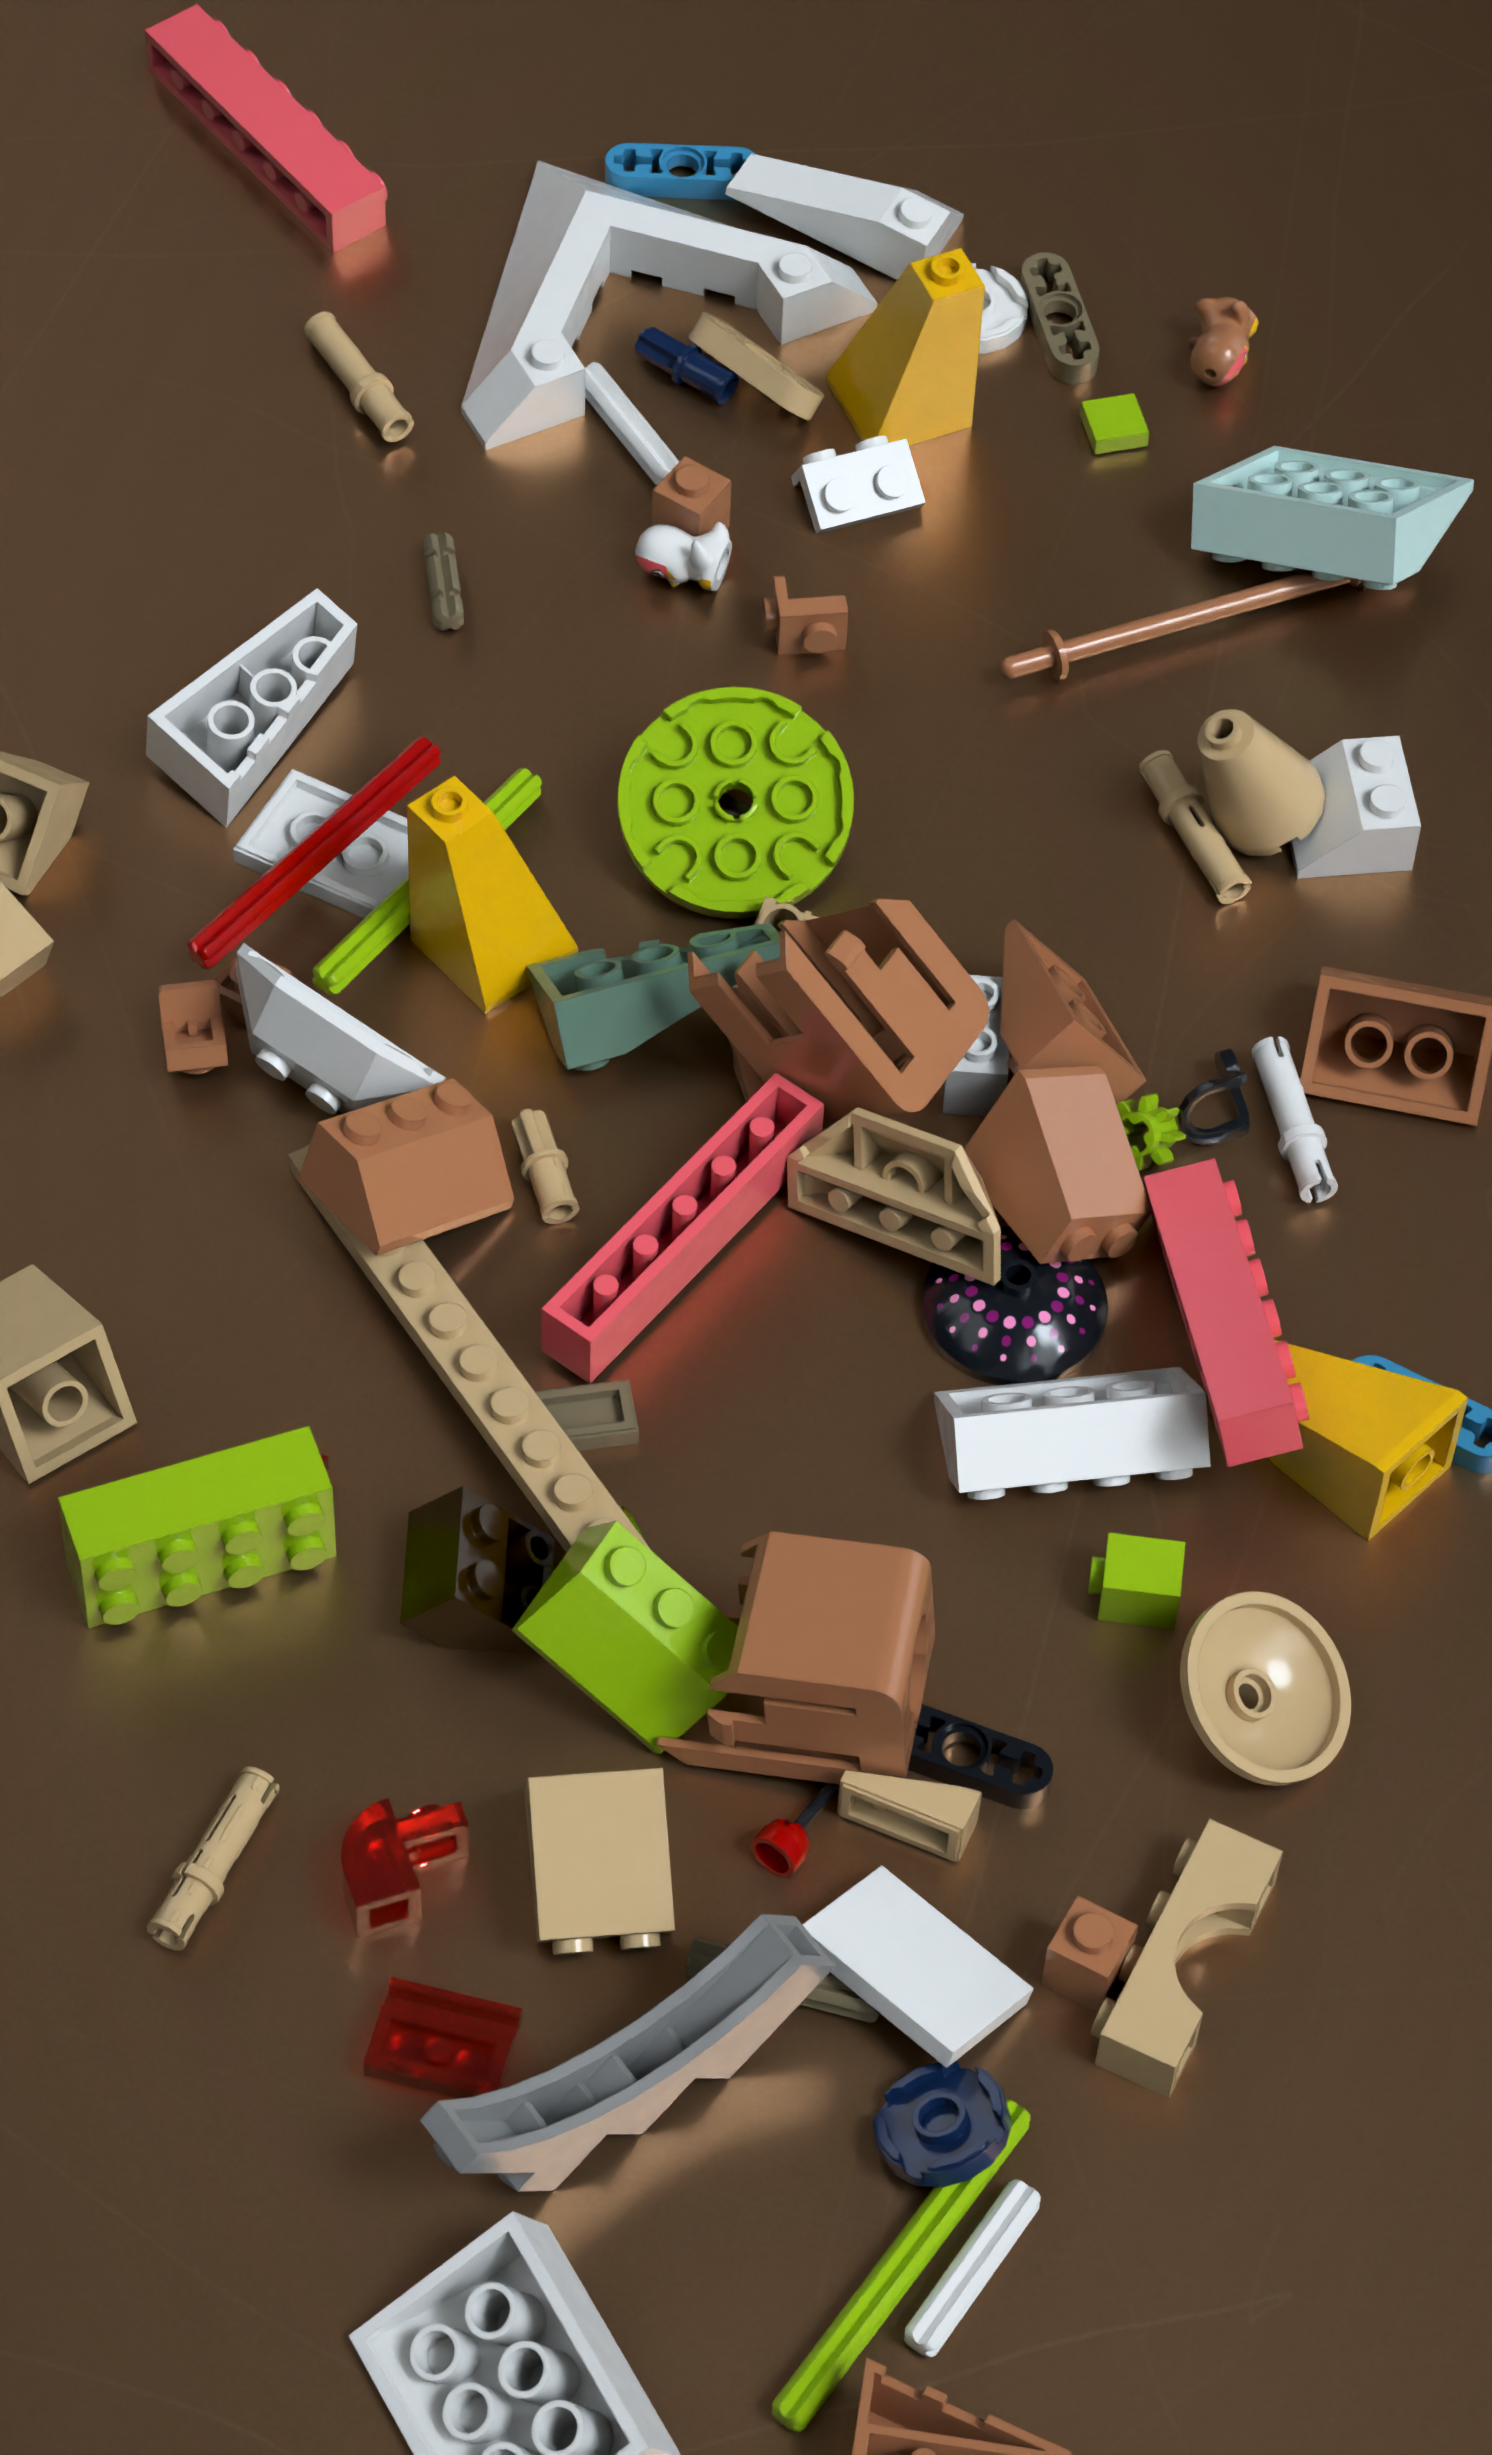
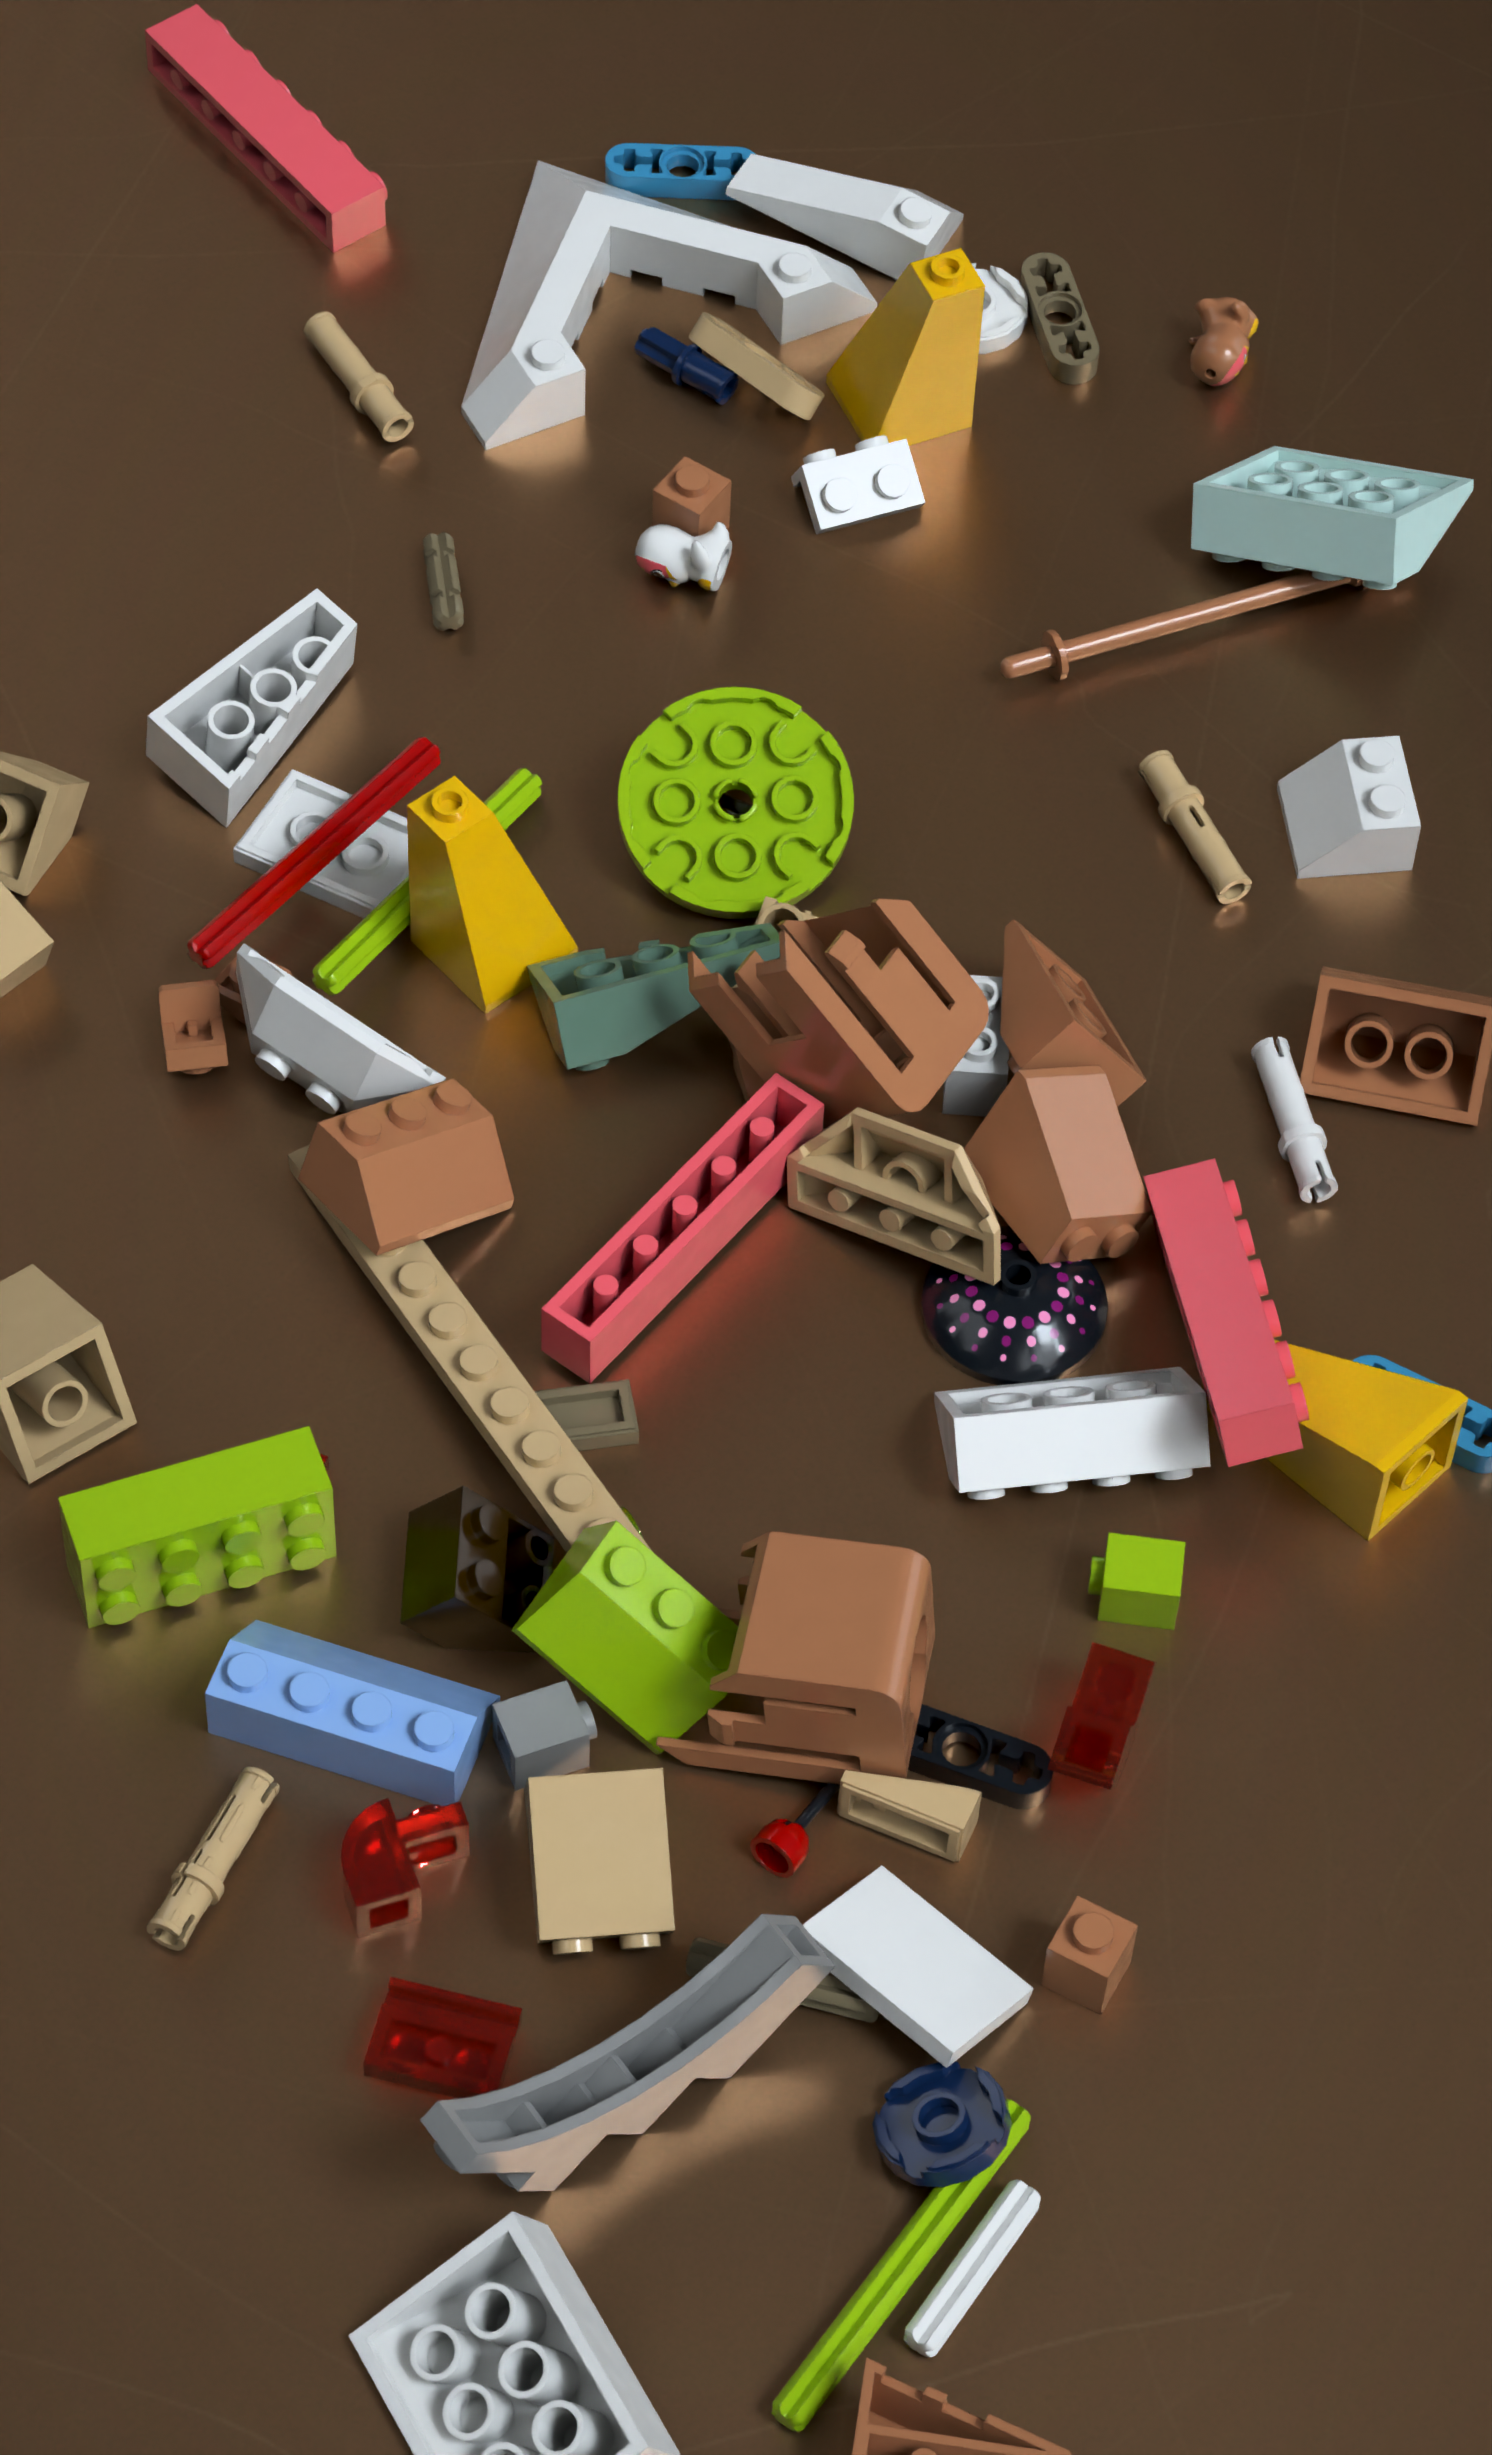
tan axle [512,1108,580,1224] -> none
white axle [585,362,680,485] -> none
nougat bracket [762,576,848,655] -> none
lime tile [1080,393,1149,455] -> none
tan arch [1091,1819,1283,2098] -> none
lime gear [1117,1093,1186,1171] -> none
black piece [1177,1049,1250,1146] -> none
tan dish [1180,1591,1351,1786] -> none
tan cone [1197,709,1326,856] -> none
none -> light blue slope [205,1620,501,1811]
none -> light grey brick [492,1680,597,1791]
none -> clear red brick [1048,1642,1157,1790]

